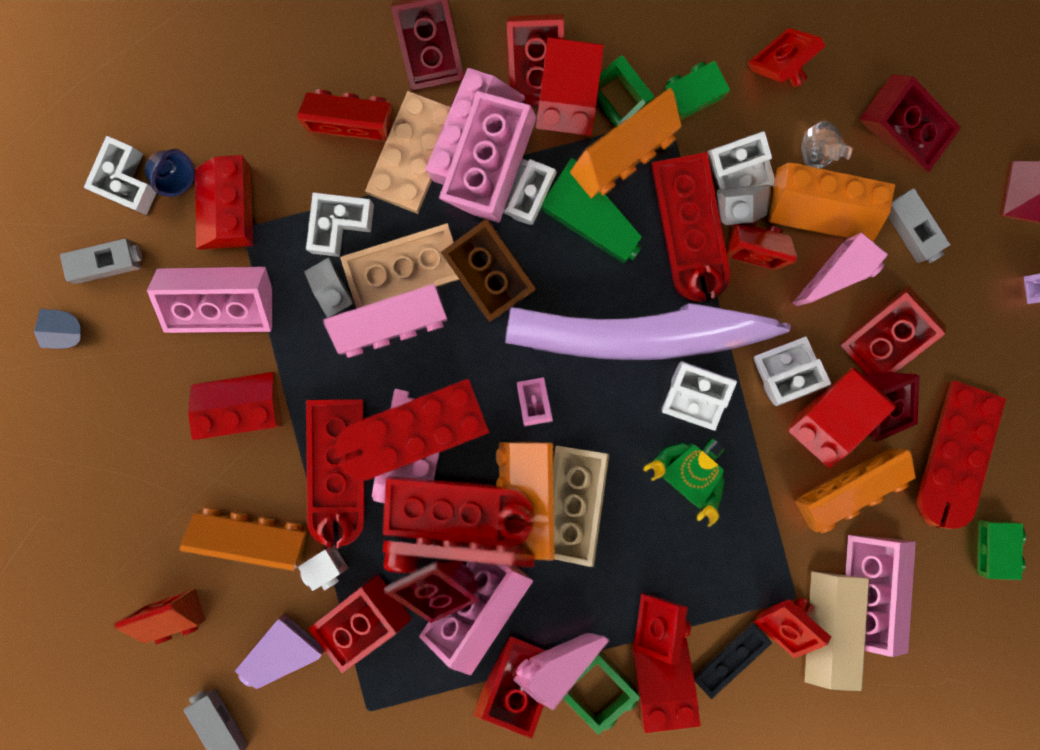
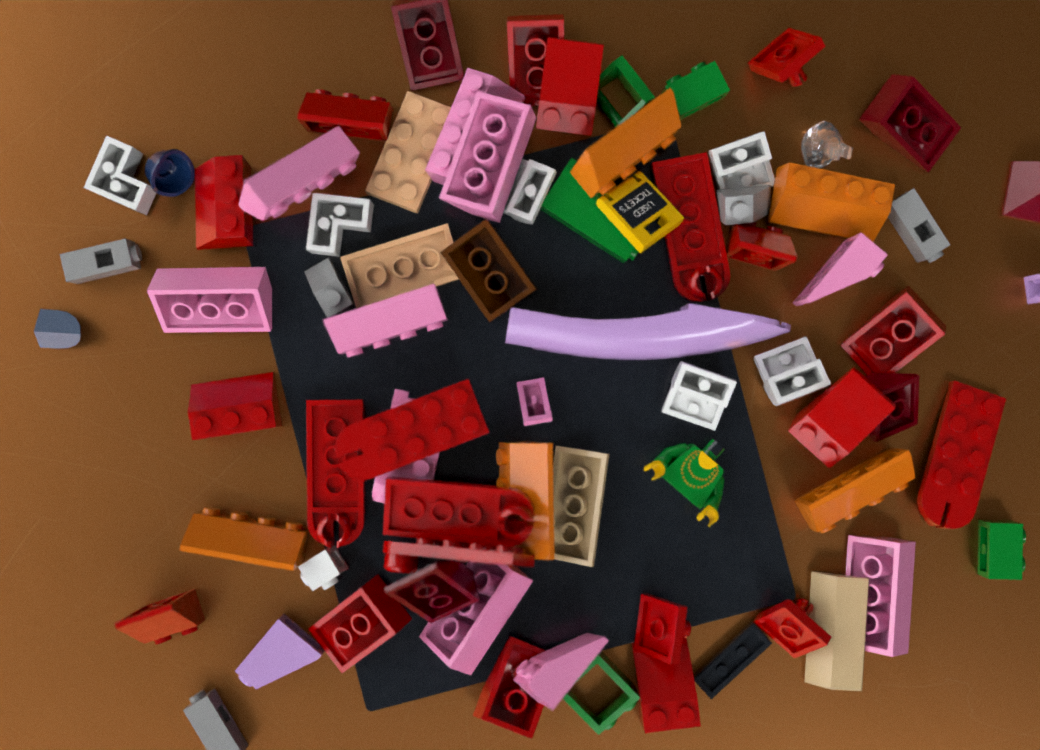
none -> bright pink slope [239,126,360,221]
none -> yellow container [596,171,684,253]

